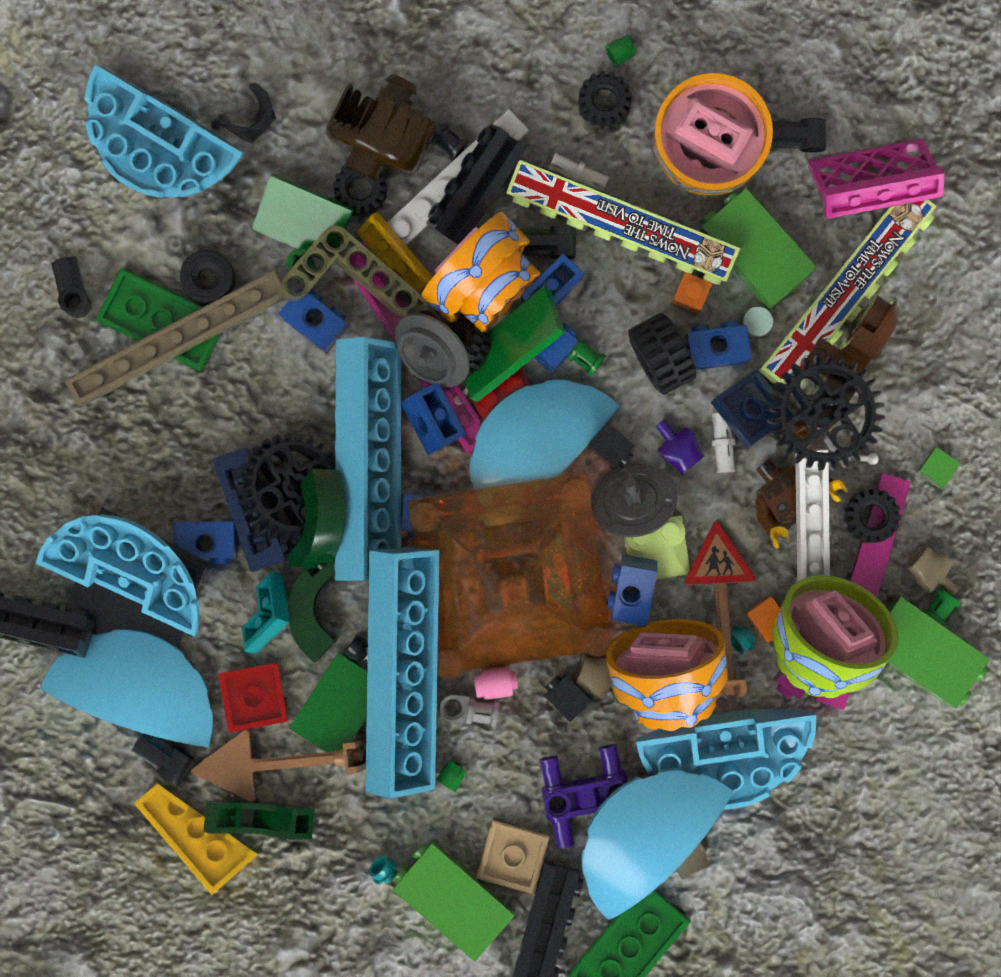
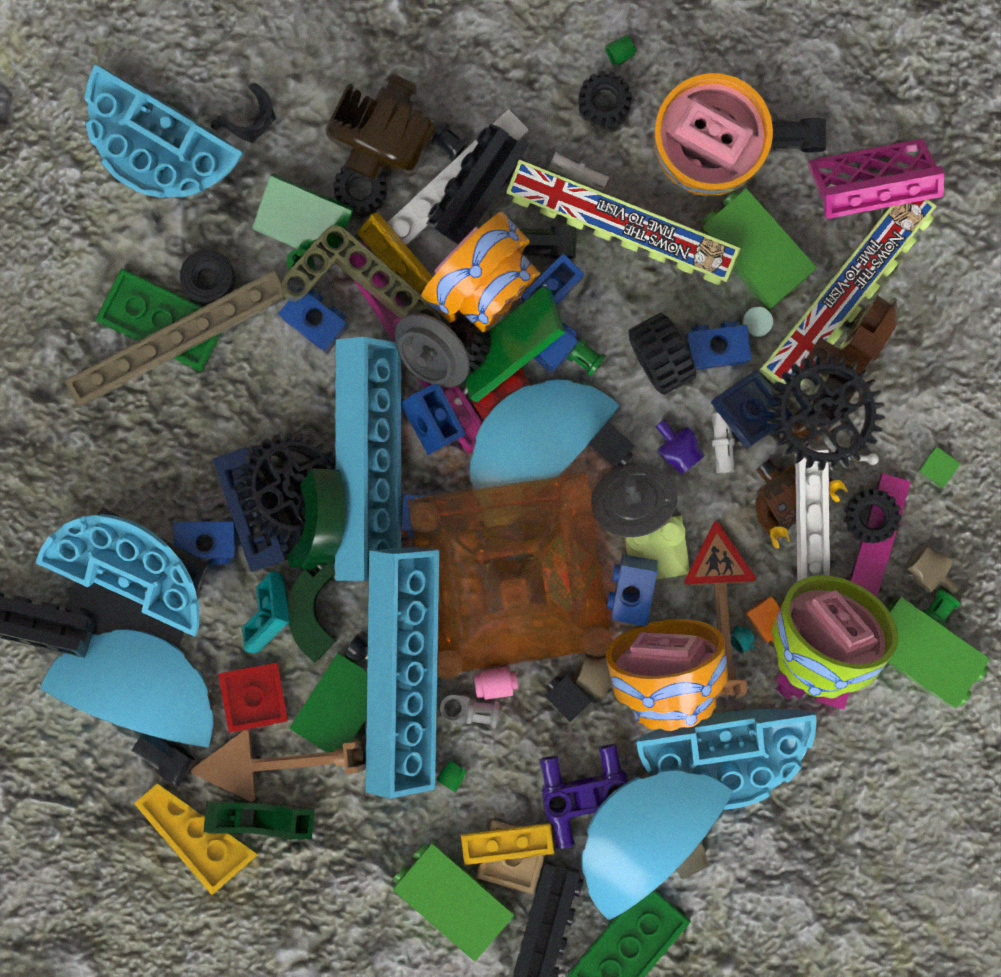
black piece [51,256,91,319] -> none
teal plate [369,856,397,885] -> none
orange brick [671,272,712,316] -> none
none -> yellow tile [461,823,554,865]

